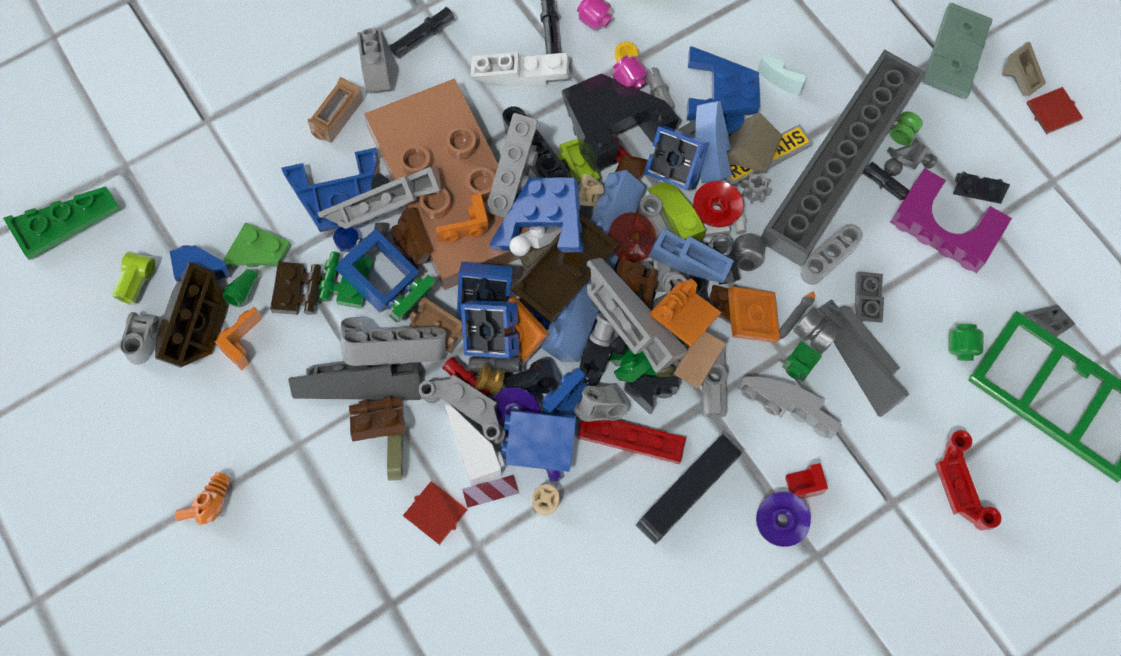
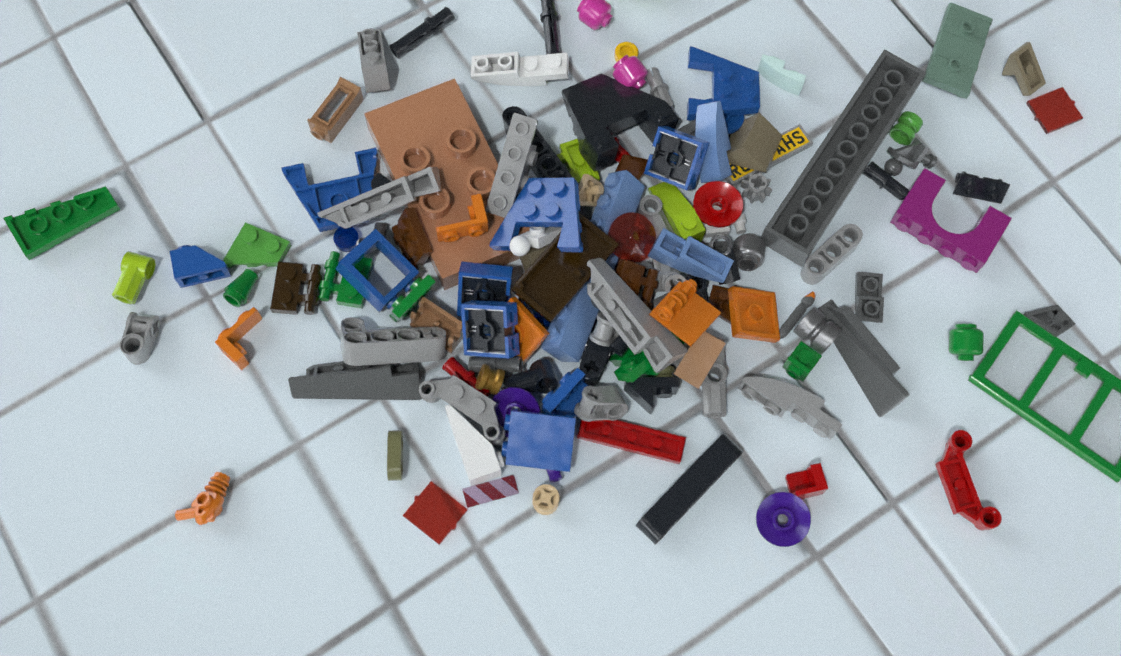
dark brown wedge [155,262,227,368] -> none
reddish brown plate [349,396,406,442] -> none

